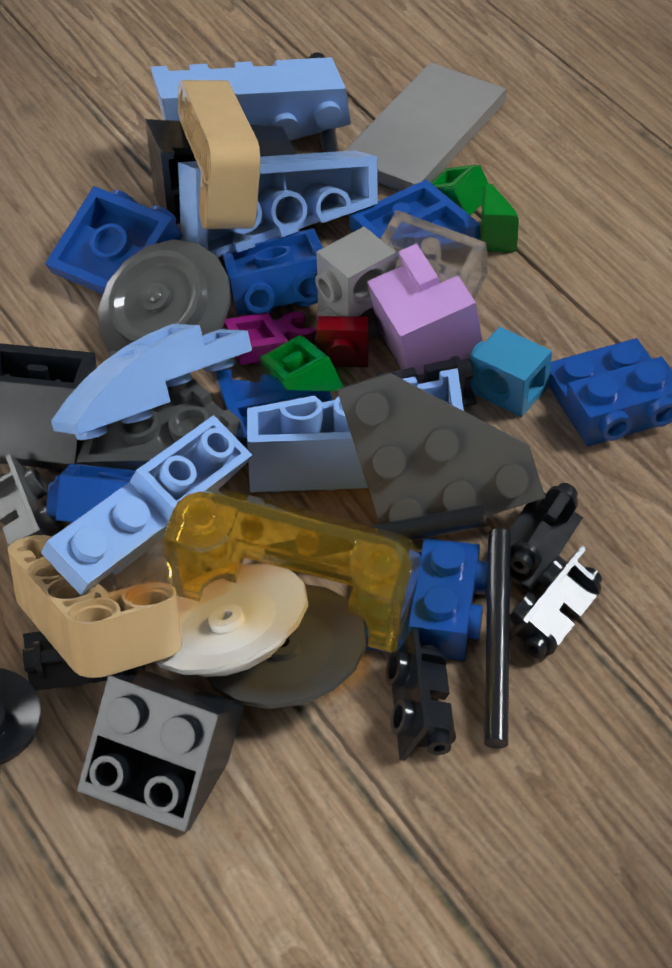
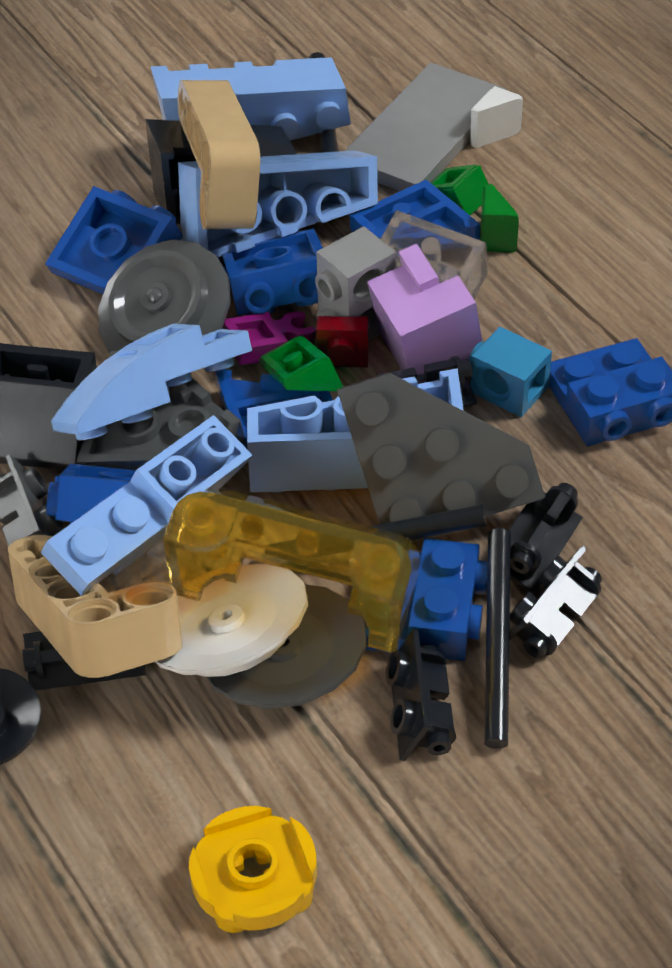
black slope [77,668,244,832] -> none
none -> yellow plate [189,806,317,933]
none -> white slope [470,86,523,148]

